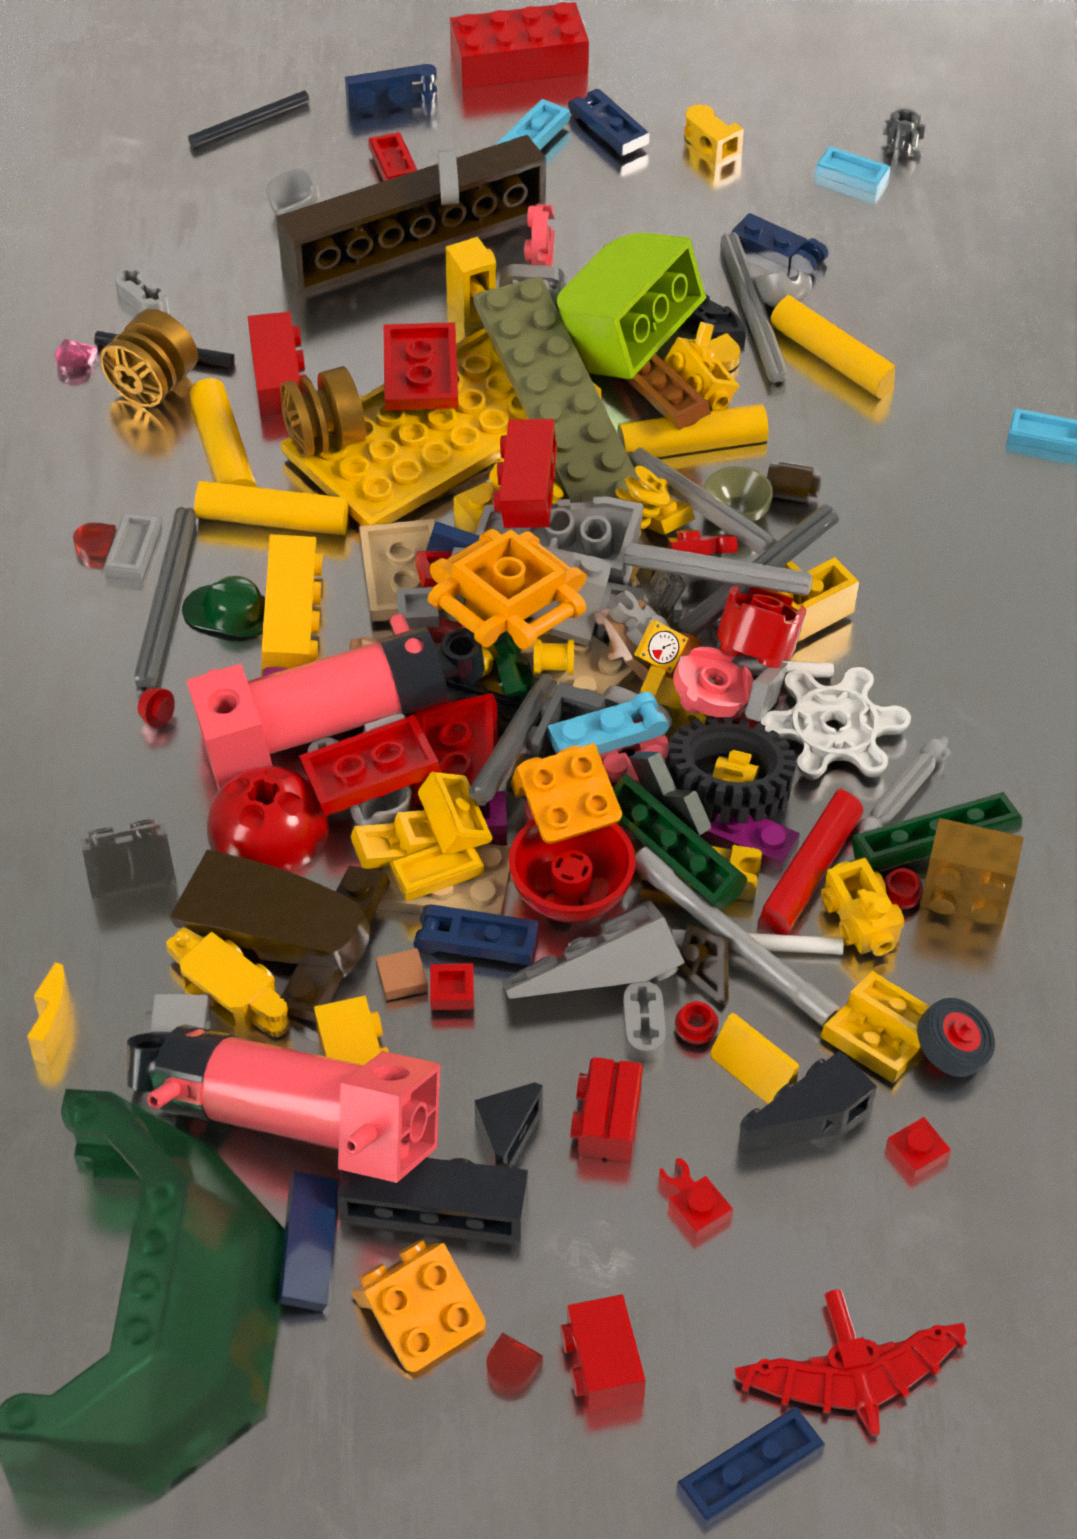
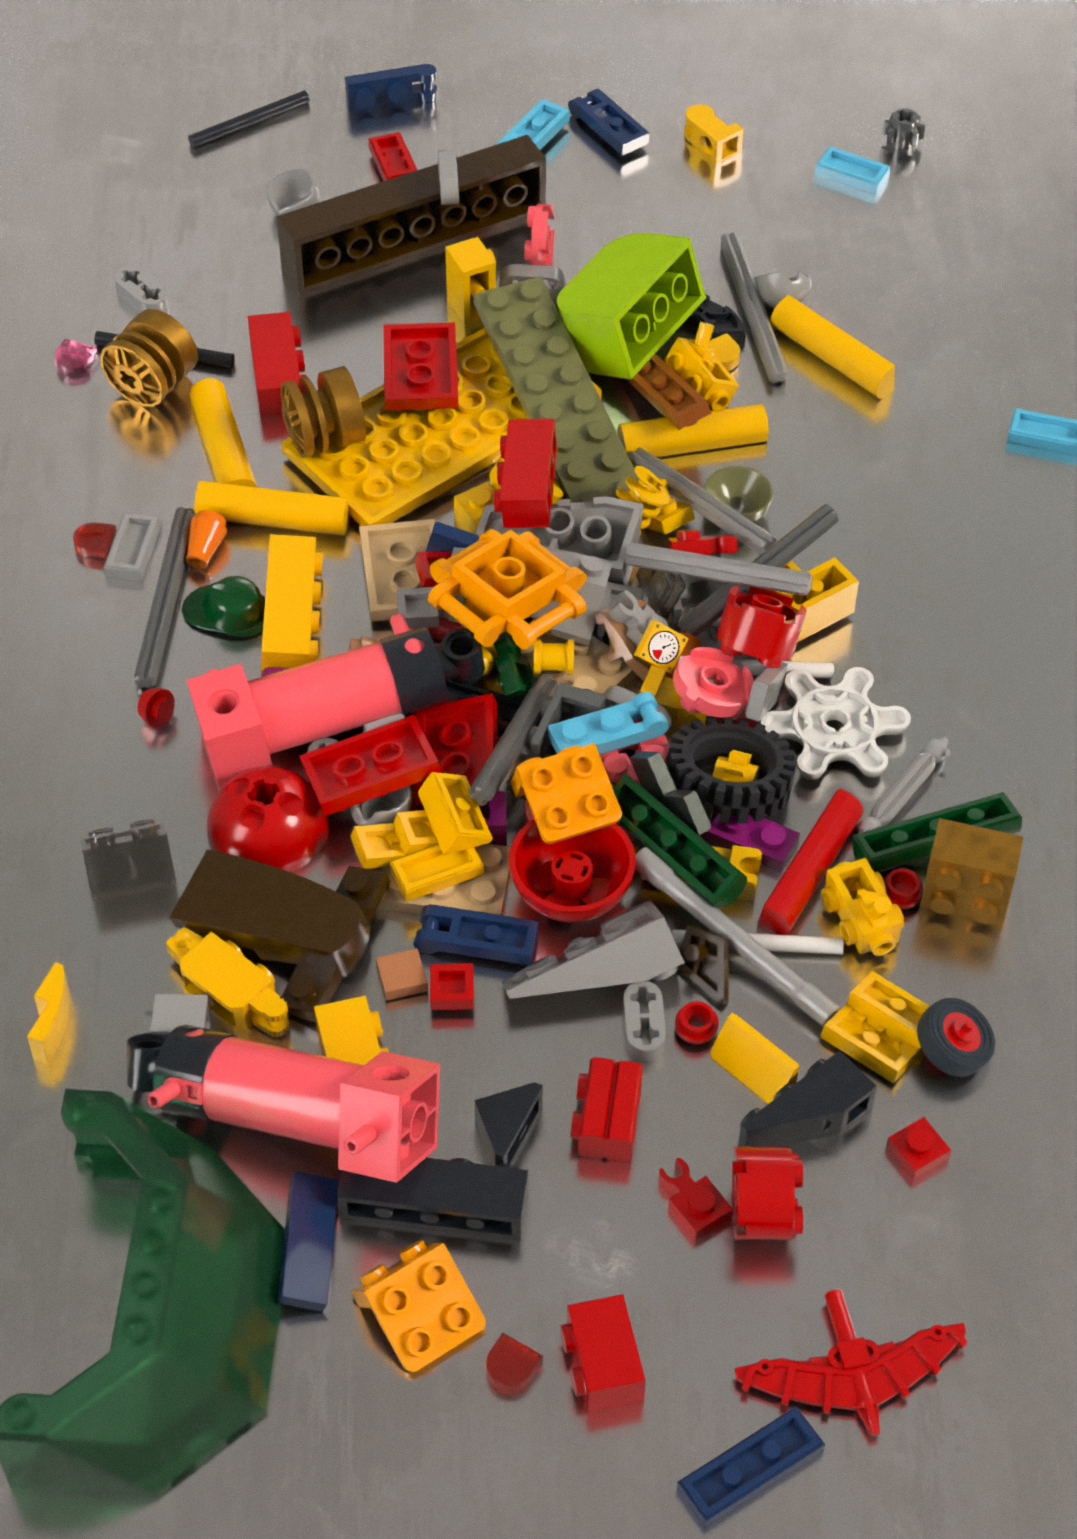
red brick [450,2,589,89] -> none
dark blue hinge [731,213,829,274] -> none
dark brown brick [766,461,822,504] -> none
none -> orange cone [185,510,227,569]
none -> red brick [732,1146,803,1240]

